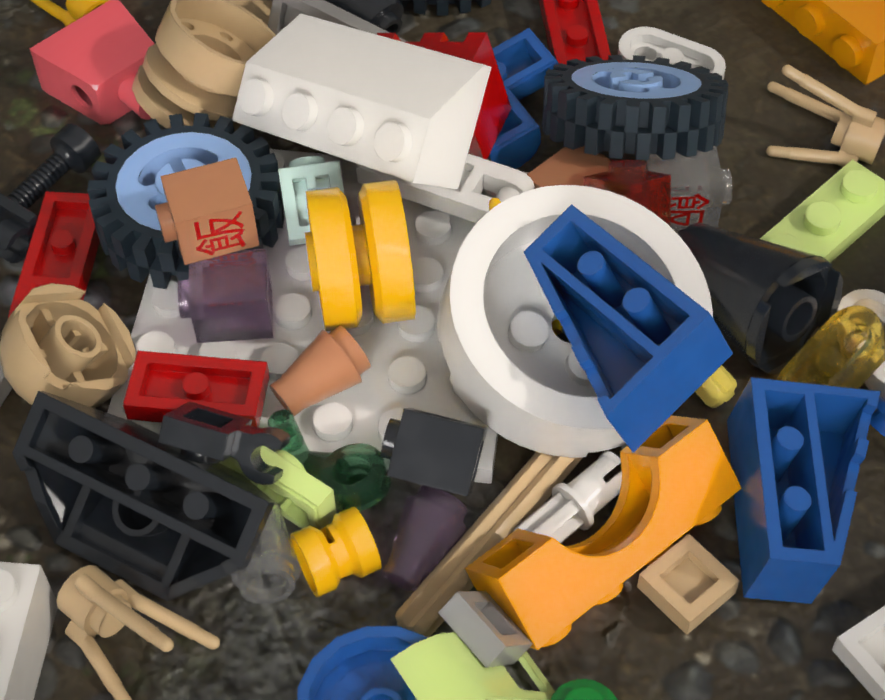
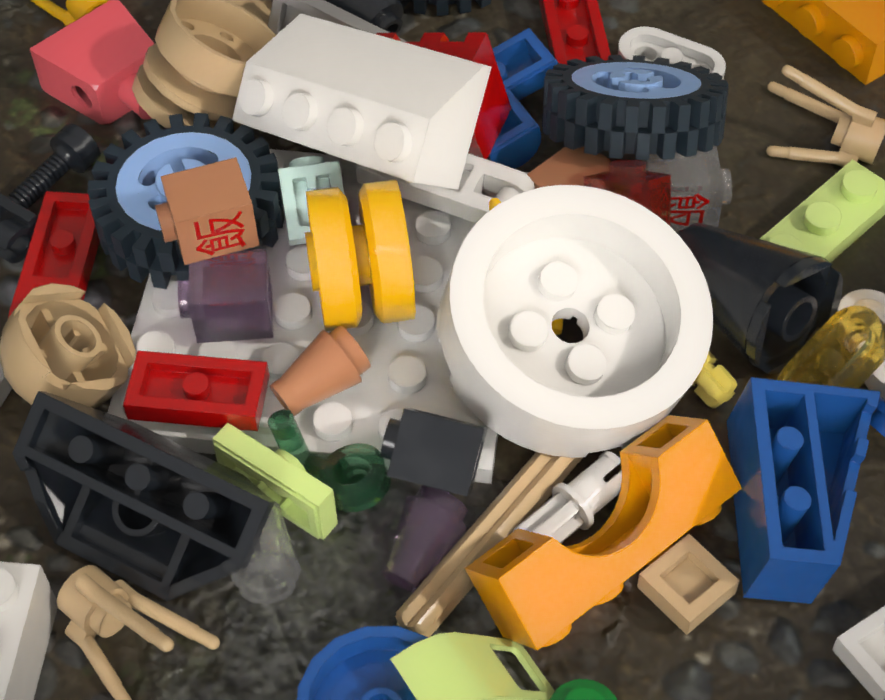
black plate [158,401,291,485] -> none
yellow wheel [290,506,382,598] -> none
light grey tile [438,591,533,668] -> none
blue wedge [524,204,733,453] -> none

